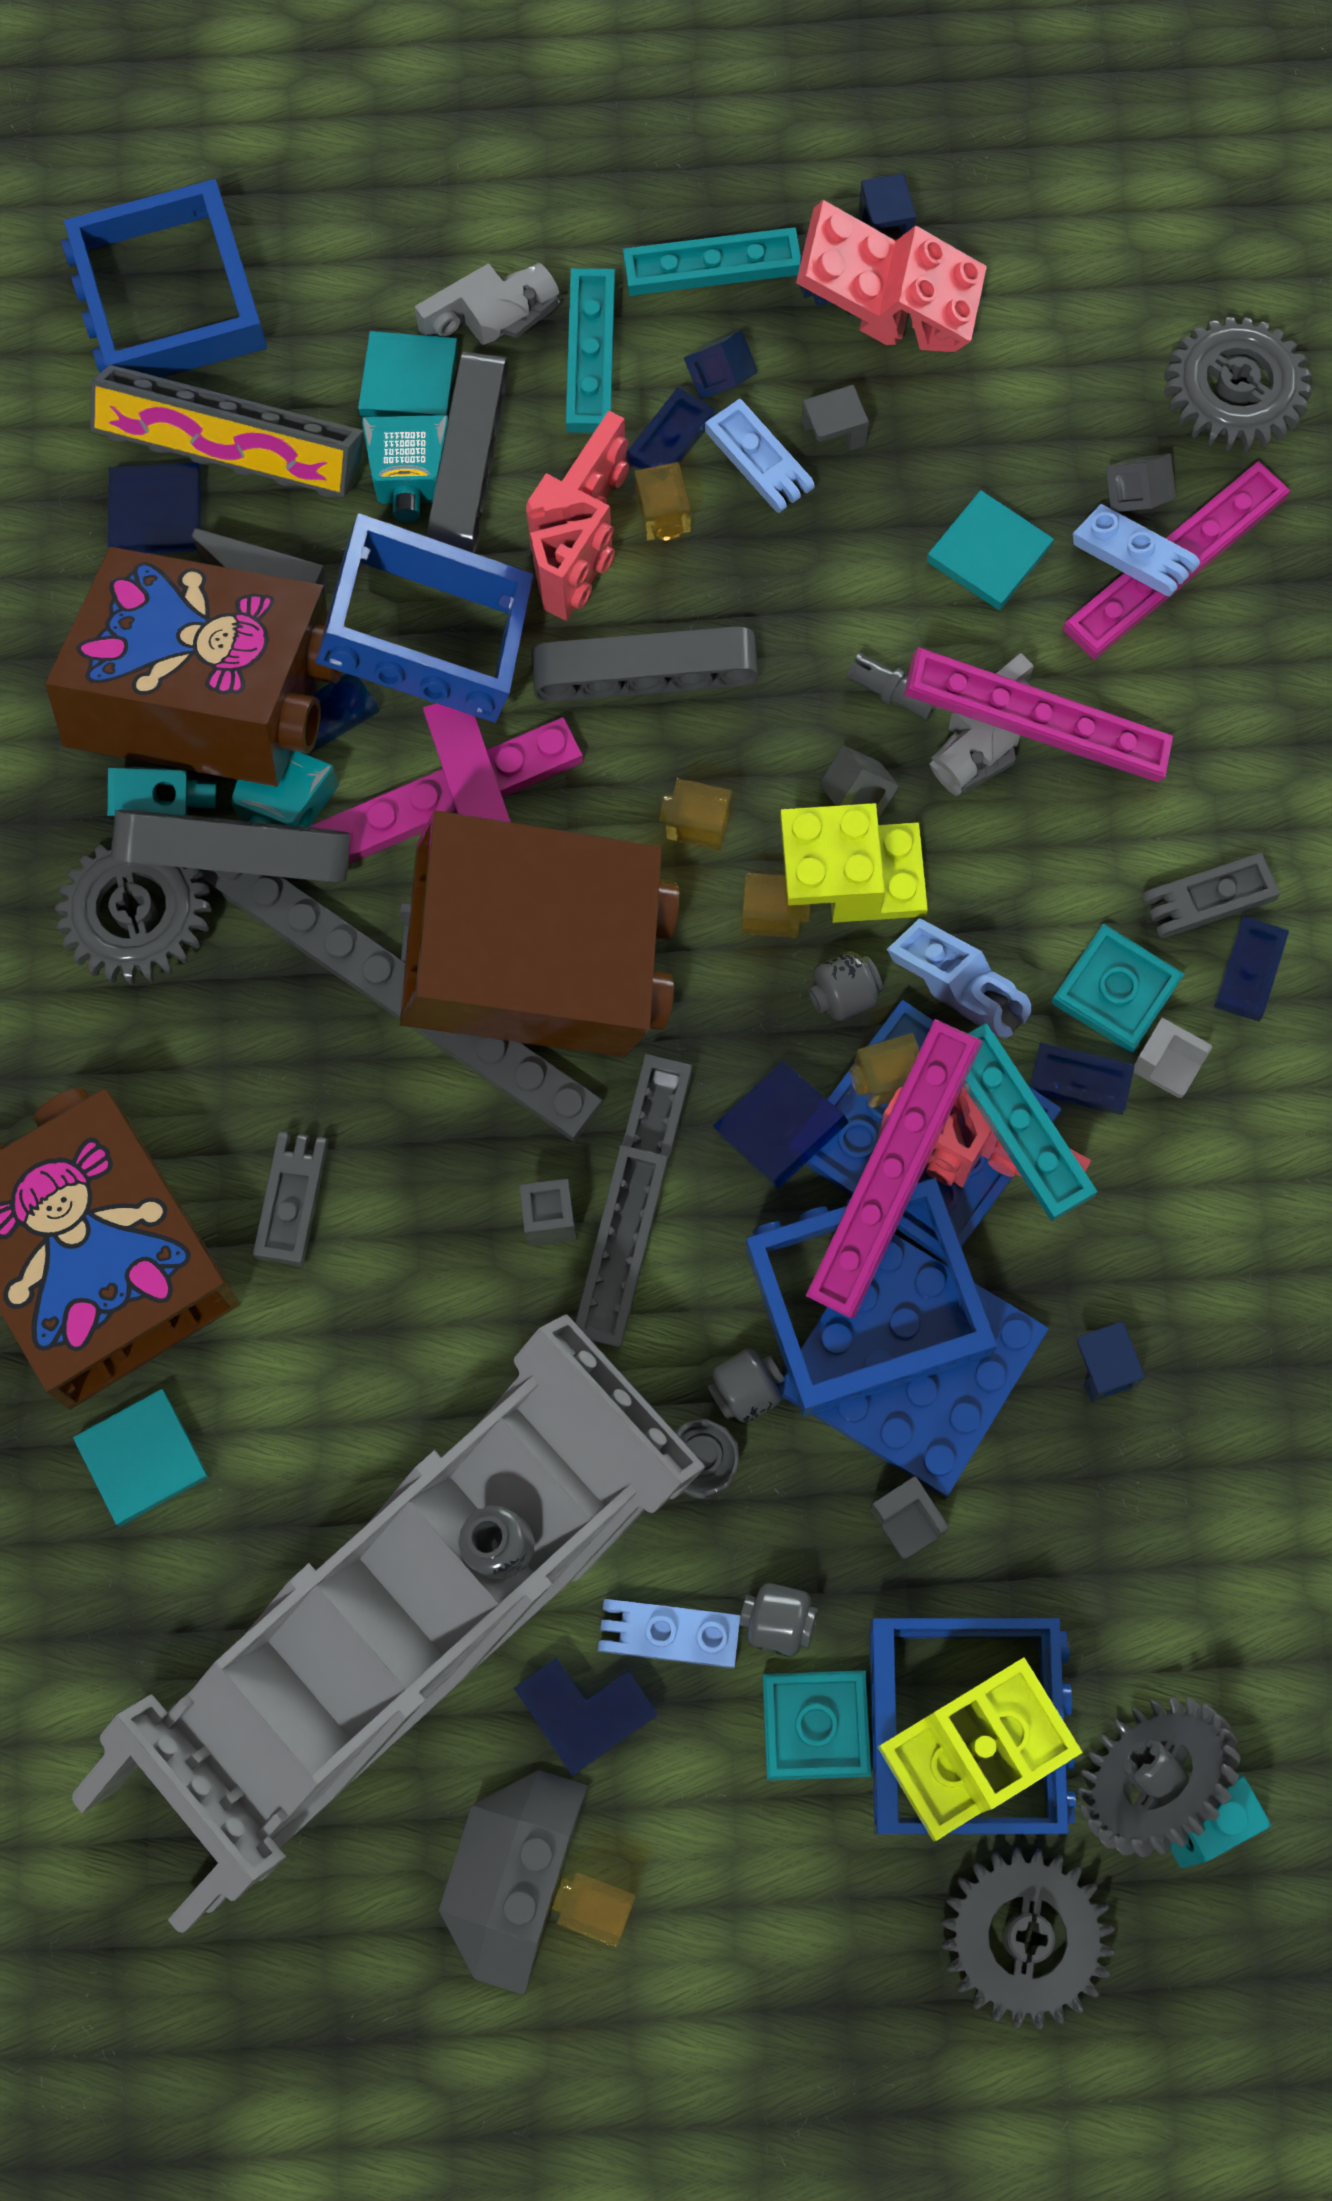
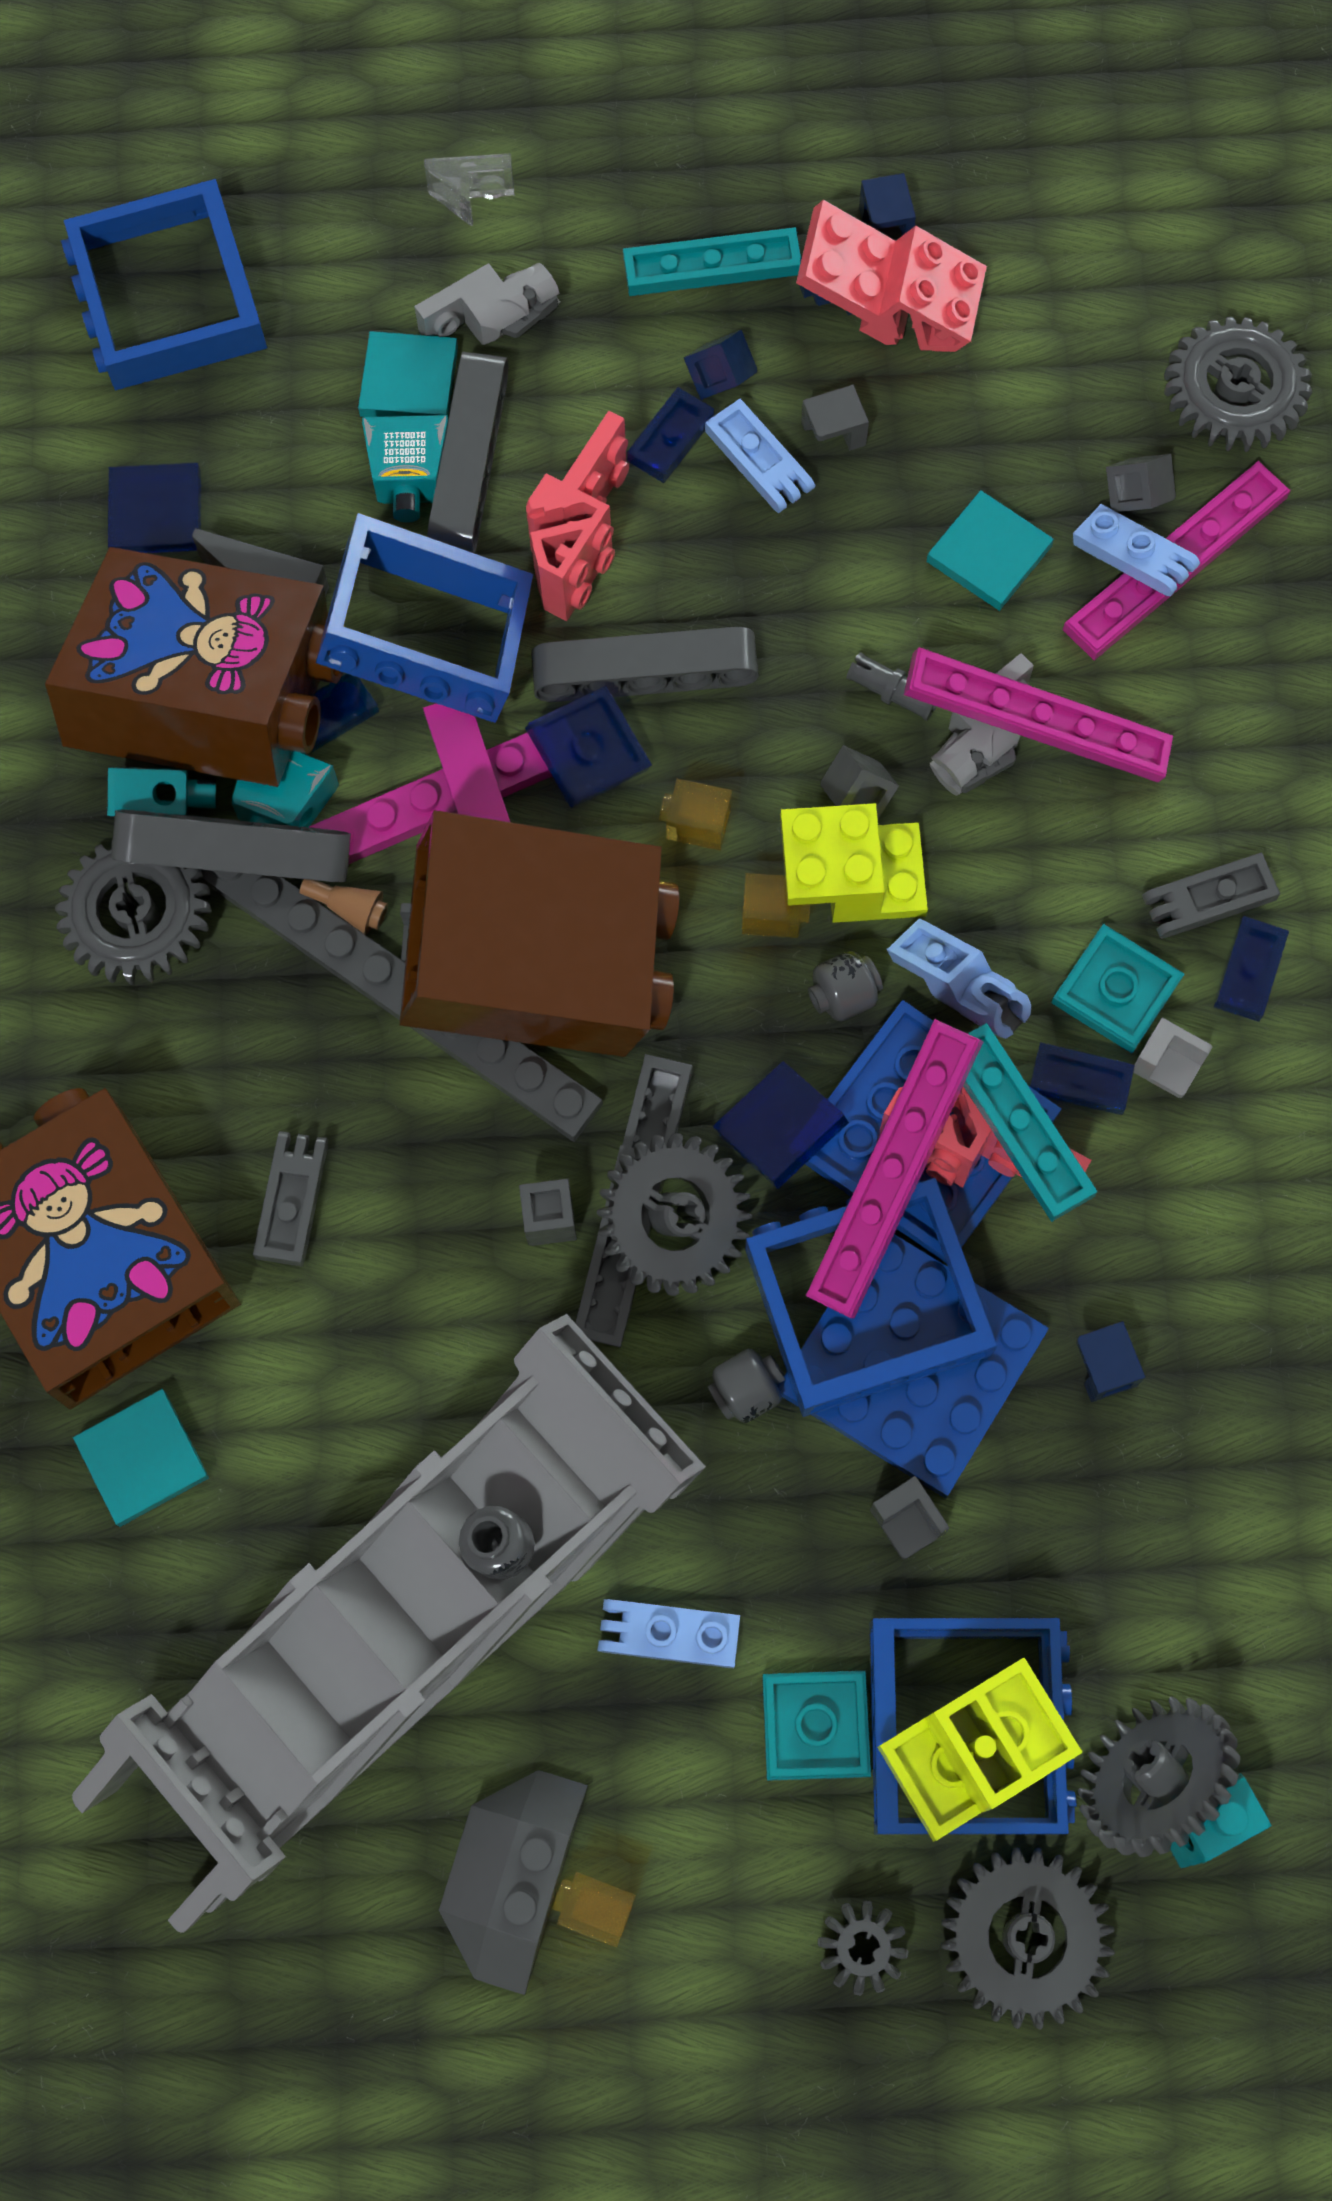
brick [90,365,363,498] -> none
clear blue plate [514,1658,658,1776] -> none
teal plate [566,268,615,433] -> none
clear yellow brick [635,462,691,540] -> none
dark grey hair [674,1419,740,1499] -> none
dark grey head [740,1583,818,1657] -> none
clear yellow brick [850,1033,920,1108] -> none
none -> medium nougat cone [299,879,388,935]
none -> clear slope [424,153,515,226]
none -> clear blue tile [525,686,652,808]
none -> dark grey gear [597,1133,753,1296]
none -> dark grey gear [817,1900,908,1996]

